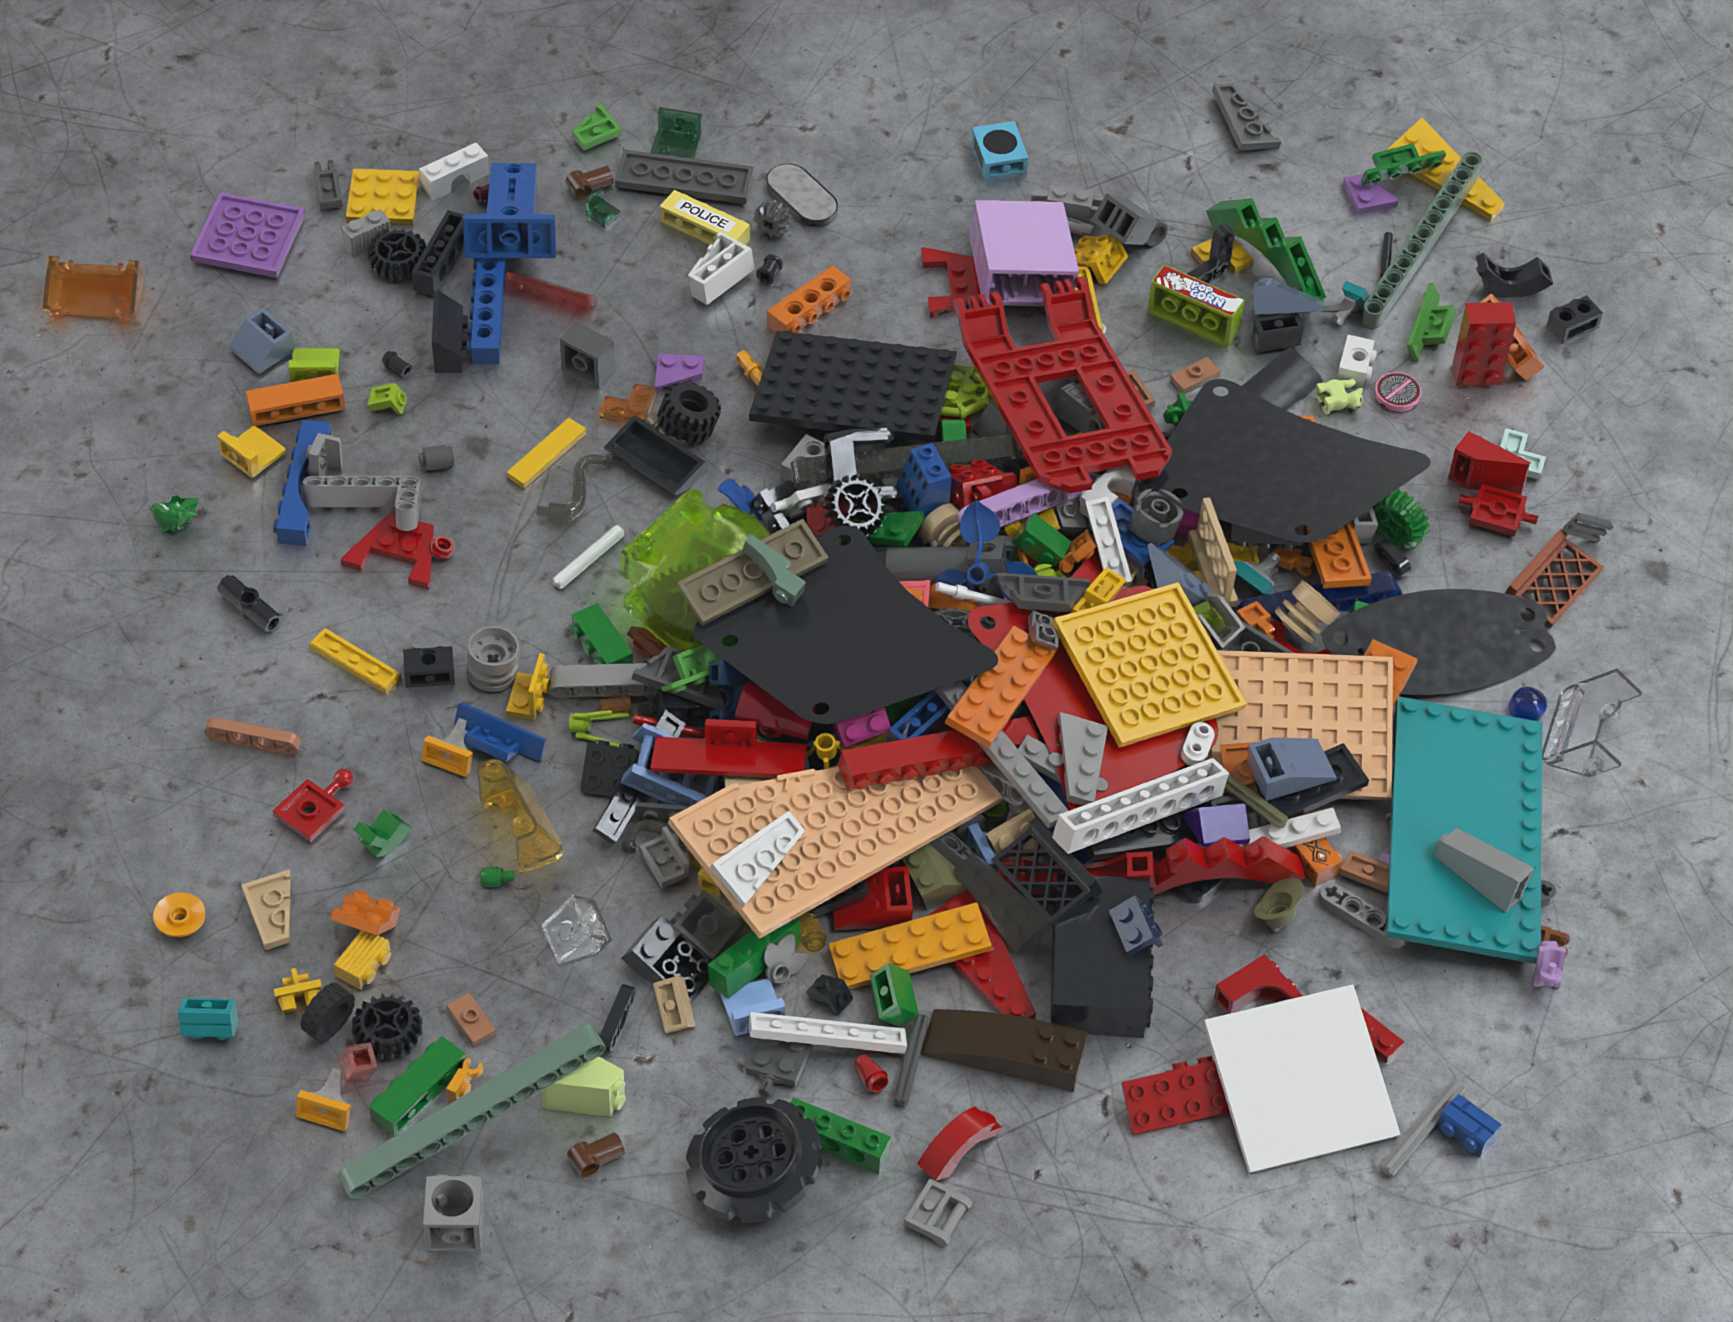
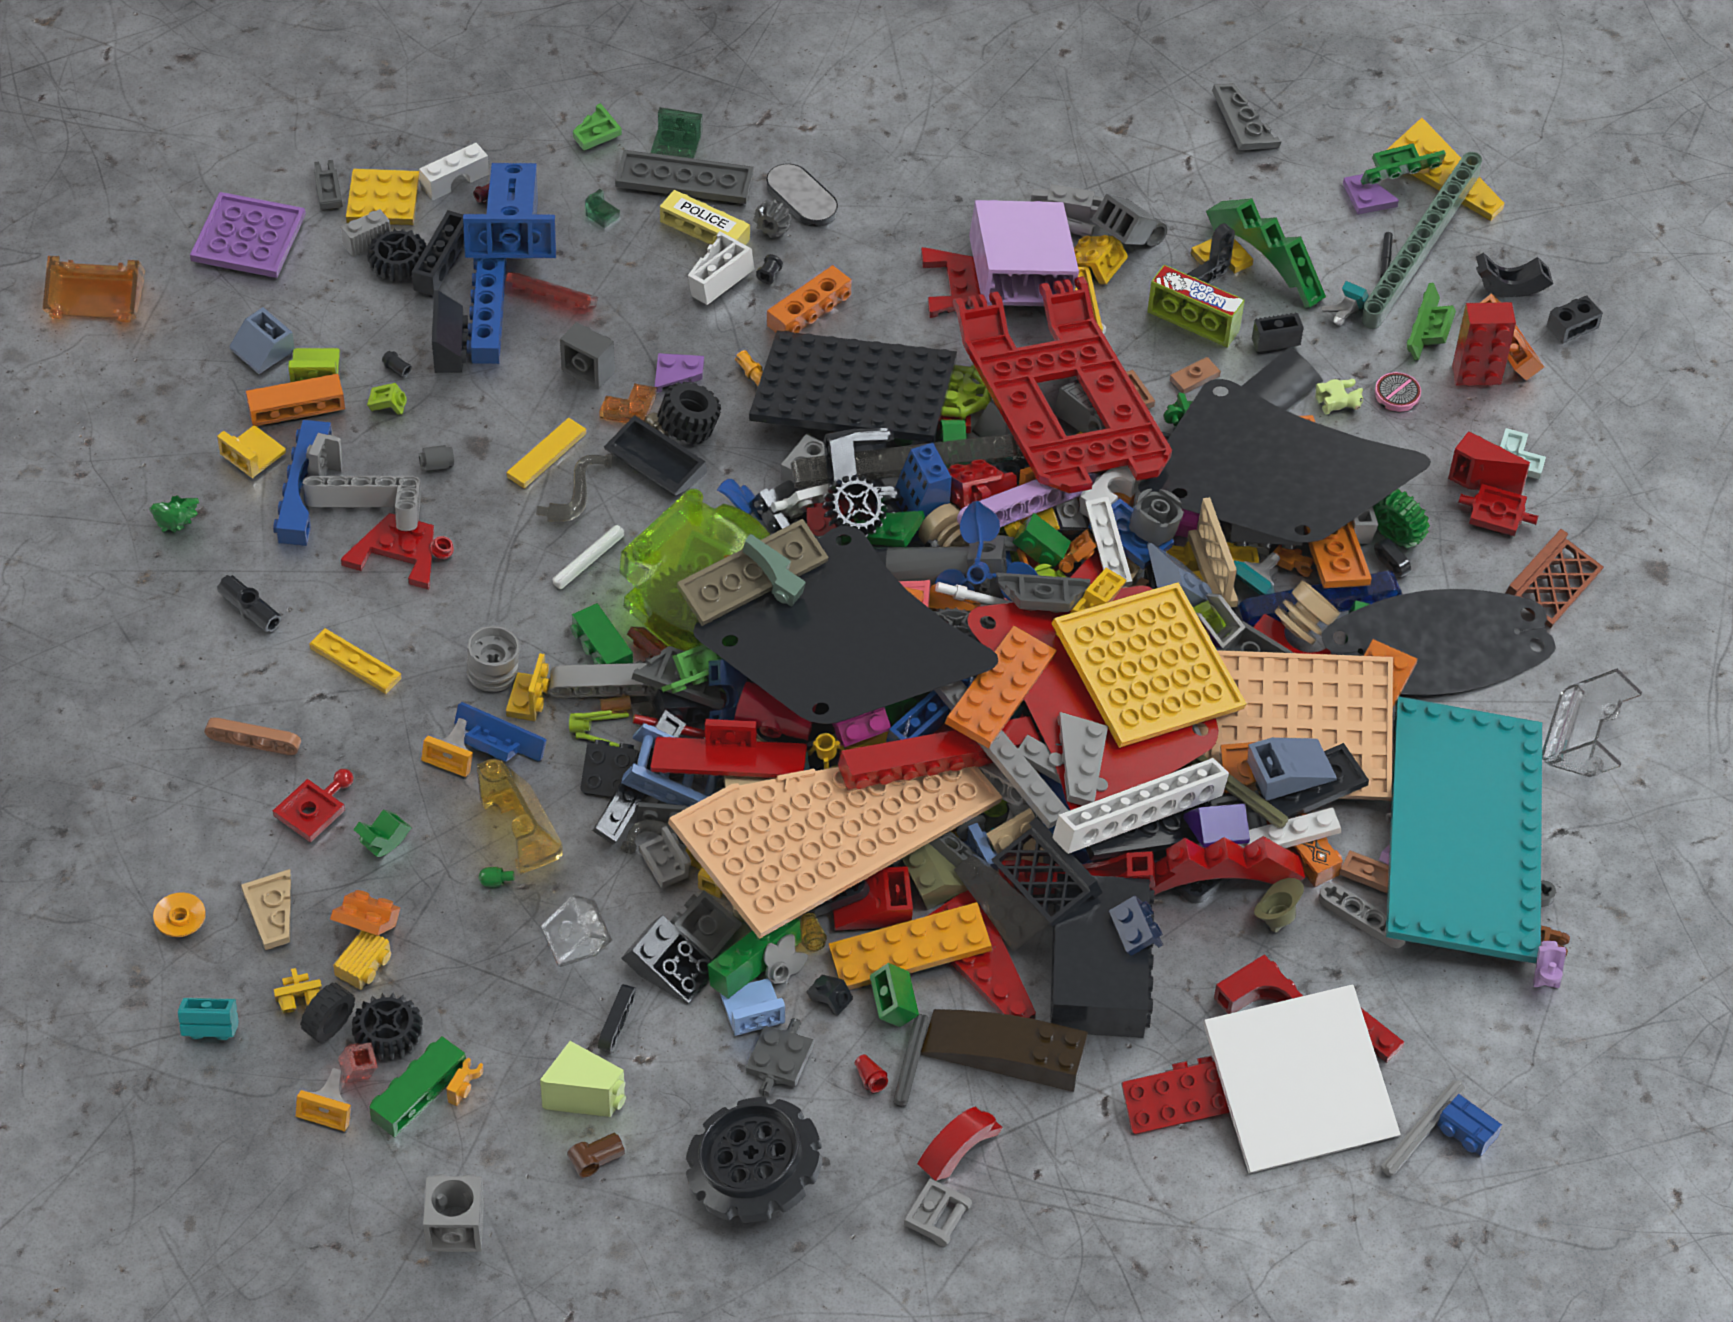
sand green beam [338,1024,605,1199] -> none
black brick [403,646,455,688] -> none
nougat plate [447,993,496,1047] -> none
reddish brown piece [565,166,613,200] -> none
tan slope [653,976,696,1034] -> none
white wing [710,811,805,908] -> none
white plate [749,1012,907,1054] -> none
green brick [790,1097,891,1174] -> none
medium azure brick [971,121,1028,180] -> none
flat silver slope [1028,611,1059,650] -> none
white plate [1181,722,1215,766] -> none
orange plate [1237,601,1275,640] -> none
sand blue slope [1253,277,1324,315] -> none
white brick [1337,335,1377,388] -> none
light grey slope [1435,828,1534,913] -> none
clear blue hair [1508,686,1548,721] -> none
dark grey tile [1563,512,1613,542] -> none

